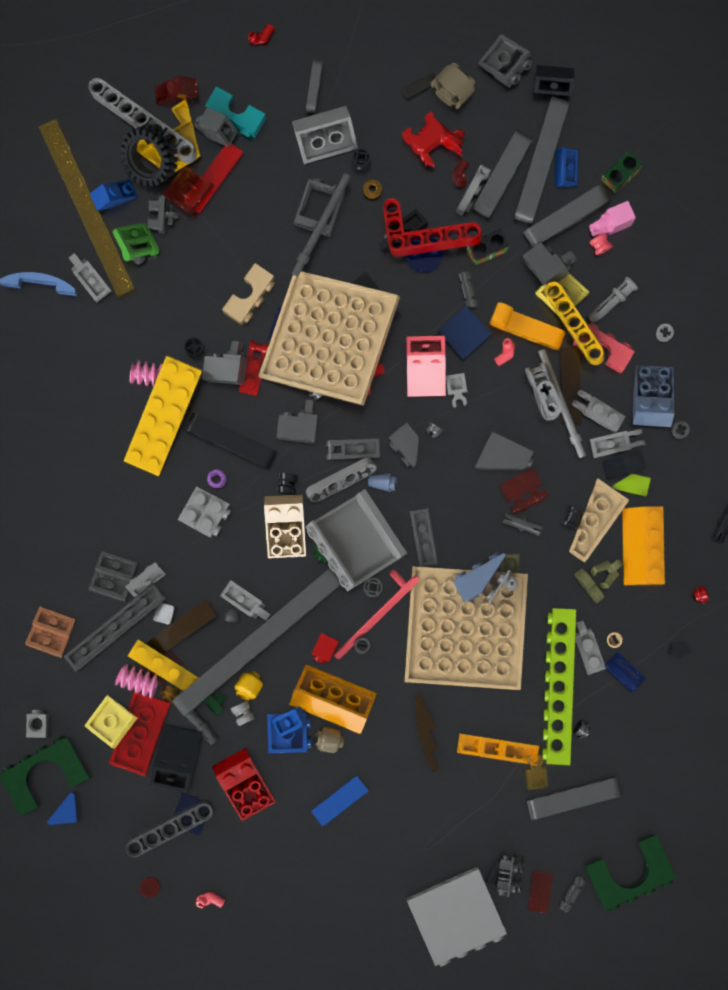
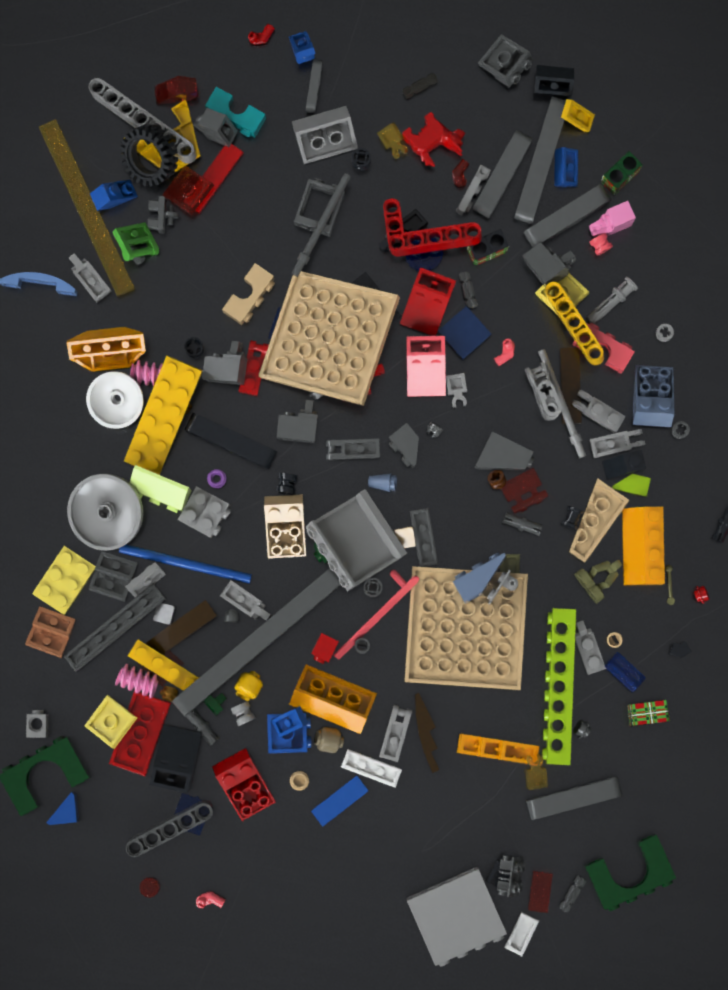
light grey beam [306,458,376,503] -> none
pearl gold plate [363,180,382,199] -> none
dark tan brick [431,63,475,109] -> none
light orange beam [490,302,566,350] -> none
none -> light yellow plate [32,546,96,615]
none -> light orange wedge [67,327,146,371]
none -> light grey dish [67,473,143,551]
none -> white dish [86,371,144,429]
none -> blue piece [119,545,252,584]
none -> yellowish green slope [130,465,191,513]
none -> blue slope [289,31,316,64]
none -> tan plate [290,771,309,791]
none -> white tile [341,749,402,788]
none -> clear yellow plate [377,122,408,159]
none -> light grey plate [379,705,412,762]
none -> tan slope [394,527,416,548]
none -> red slope [400,267,456,336]
none -> reddish brown bush [488,470,507,489]
none -> white tile [505,912,539,956]
none -> yellow plate [561,99,595,132]
none -> piece [628,700,670,727]
none -> olive hinge [665,565,675,605]

